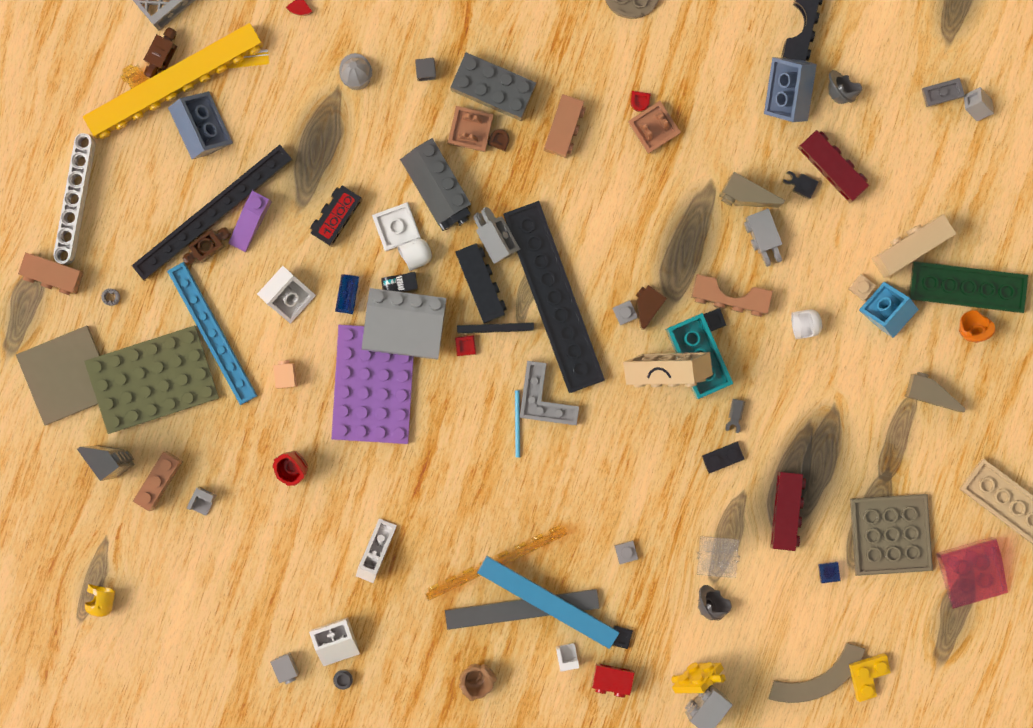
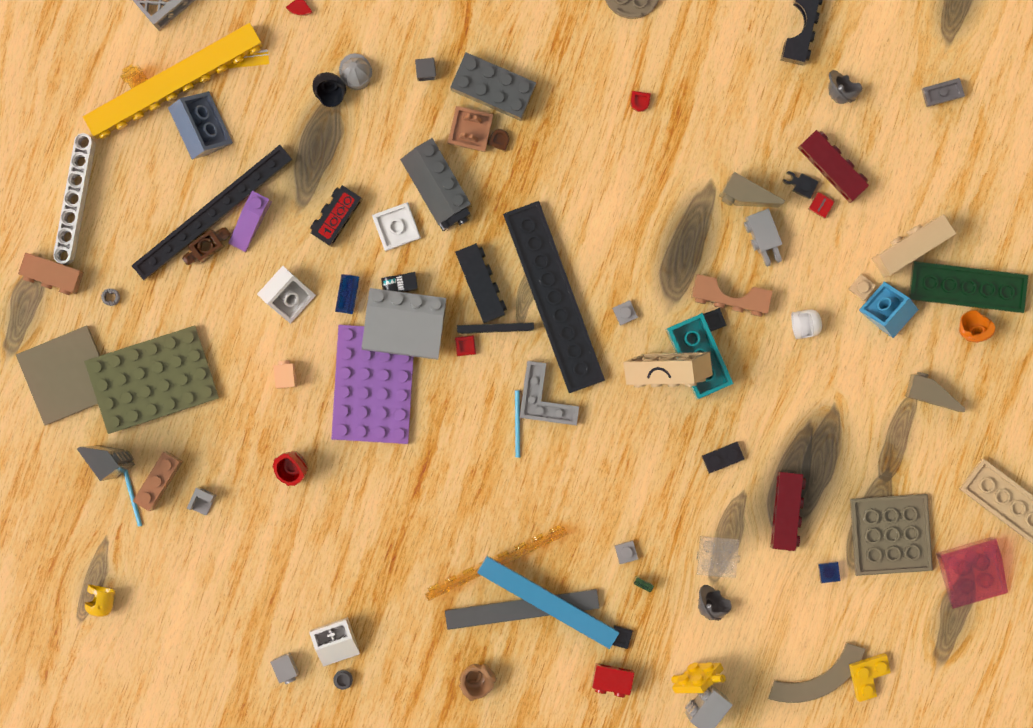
reddish brown piece [143,27,178,78] -> none
dark azure tile [167,262,258,405] -> none
white slope [356,519,397,583] -> none
white helmet [398,238,432,271] -> none
light grey hinge [473,207,520,264] -> none
nougat brick [544,94,586,158] -> none
white panel [556,643,579,672] -> none
nougat plate [628,101,681,154] -> none
reddish brown slope [636,285,667,330] -> none
dark grey bar [725,399,745,433] -> none
sand blue slope [764,57,817,122] -> none
light grey panel [964,87,994,121] -> none
none -> medium azure axle [123,470,142,527]
none -> black piece [312,72,346,107]
none -> clear green tile [633,576,654,592]
none -> red tile [808,192,835,219]

